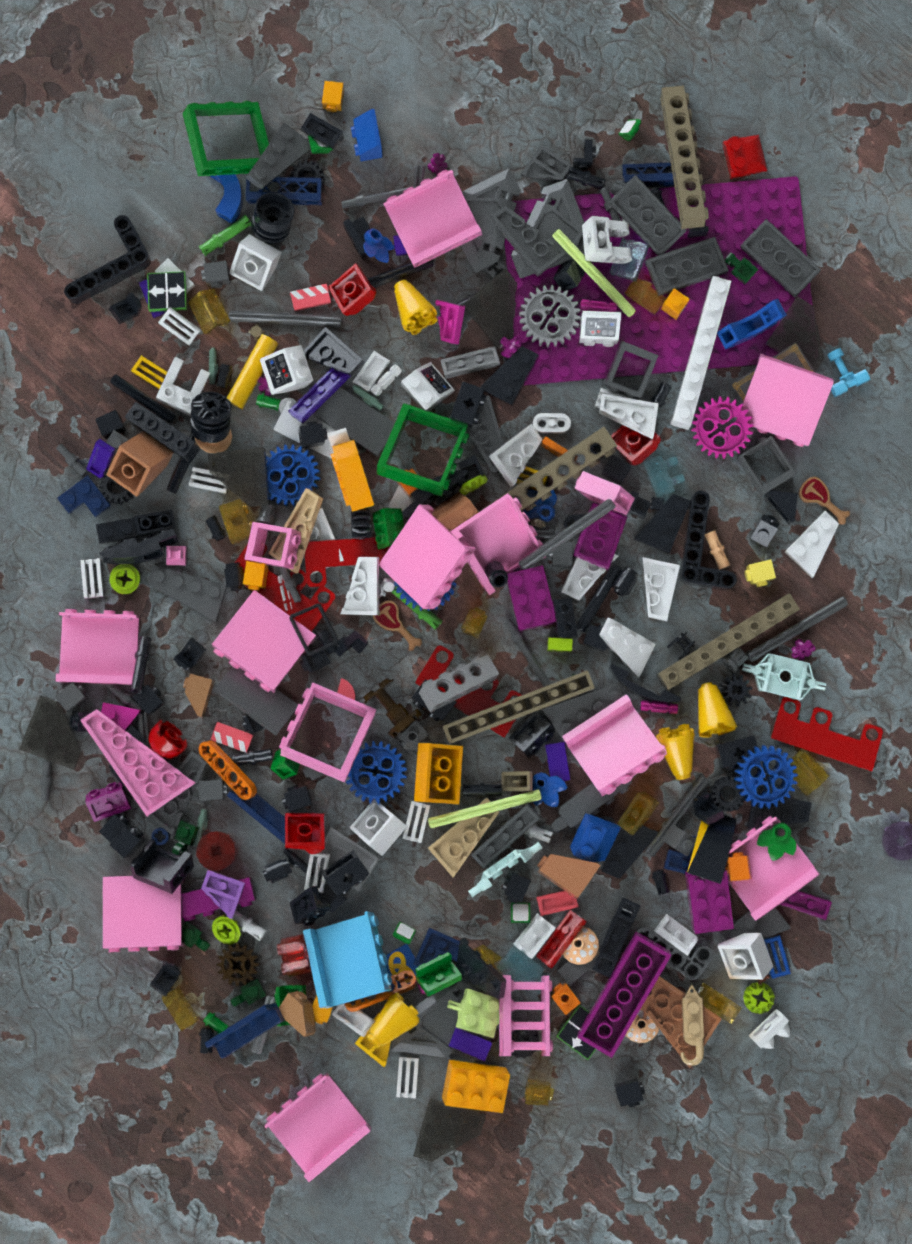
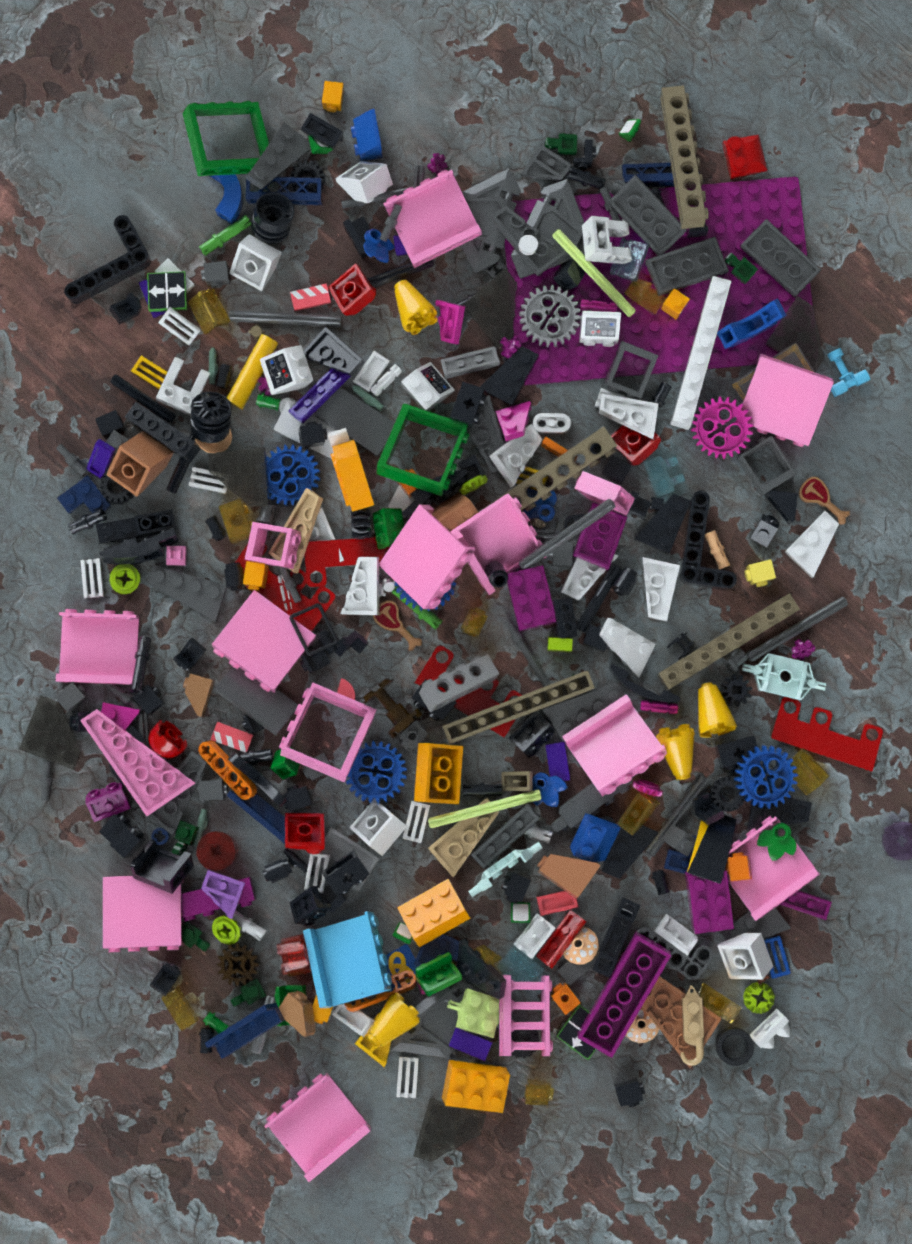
none -> black pin [68,509,107,535]
none -> black beam [228,752,287,807]
none -> white slope [336,161,393,203]
none -> dark grey bar [380,204,402,242]
none -> light orange brick [397,879,470,947]
none -> dark pink wing [495,401,532,441]
none -> white tile [518,235,538,255]
none -> dark green plate [544,133,578,155]
none -> dark pink gear [633,779,663,797]
none -> black tyre [715,1027,754,1066]

